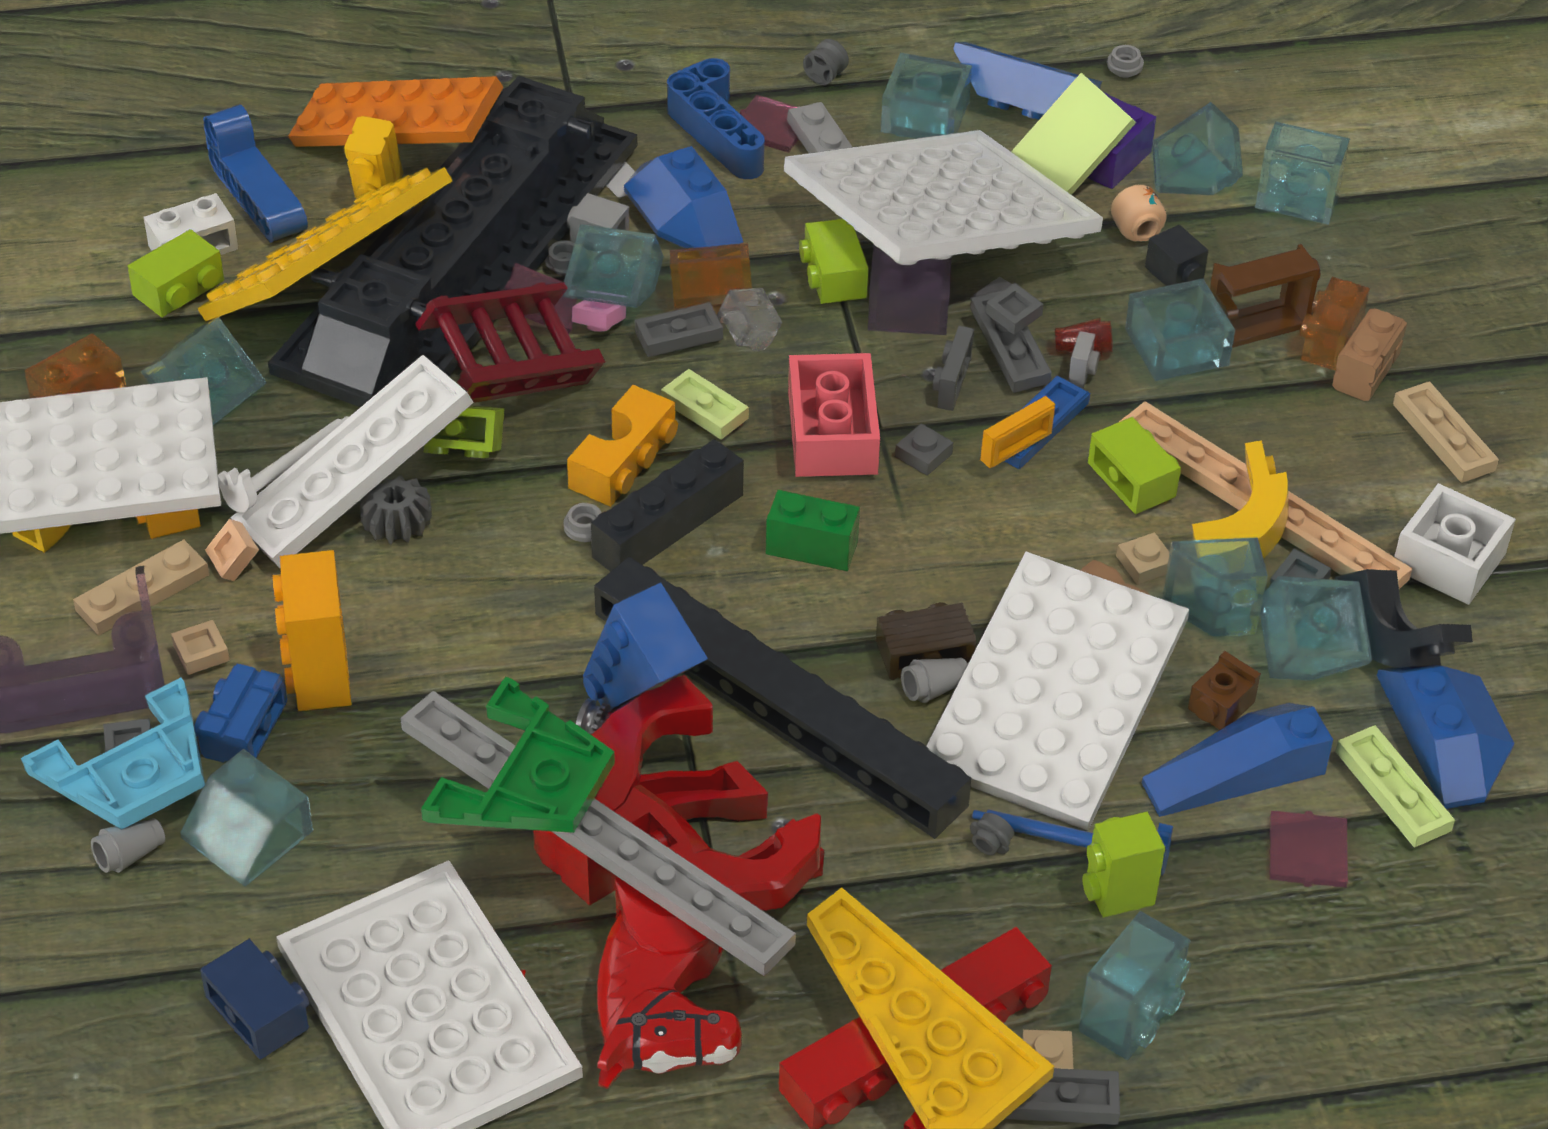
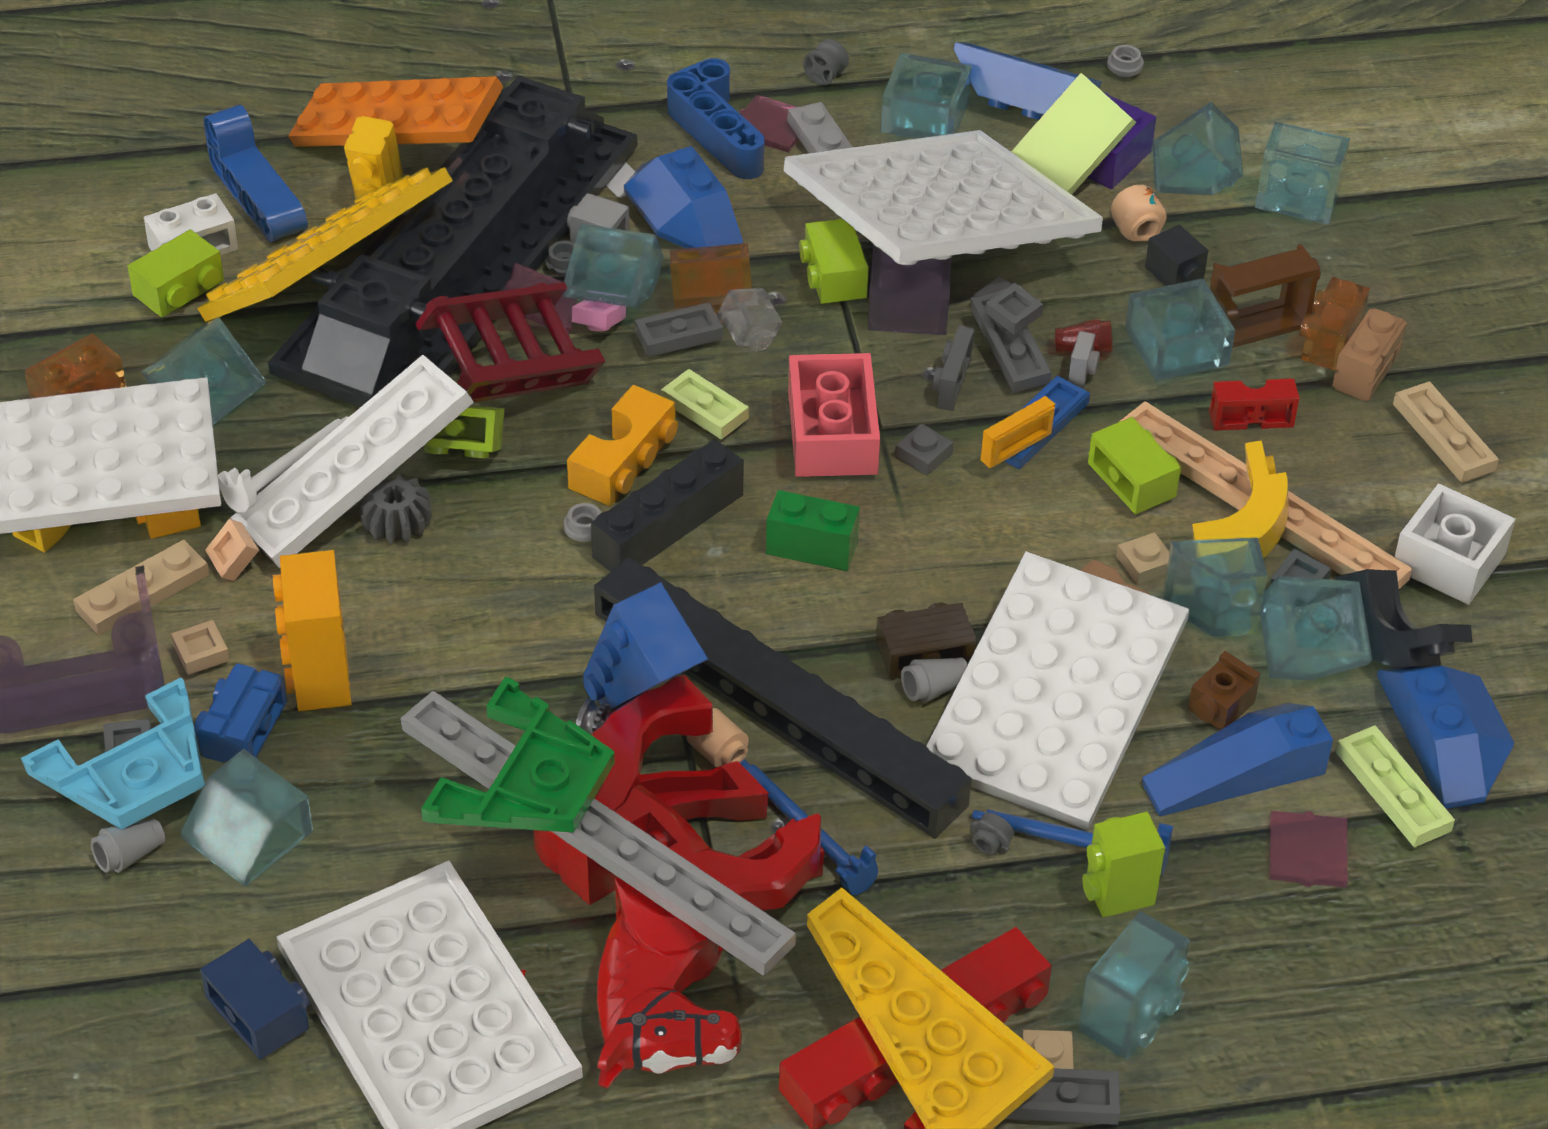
none -> light nougat brick [687,708,749,767]
none -> blue piece [740,759,878,895]
none -> red piece [1209,379,1300,431]

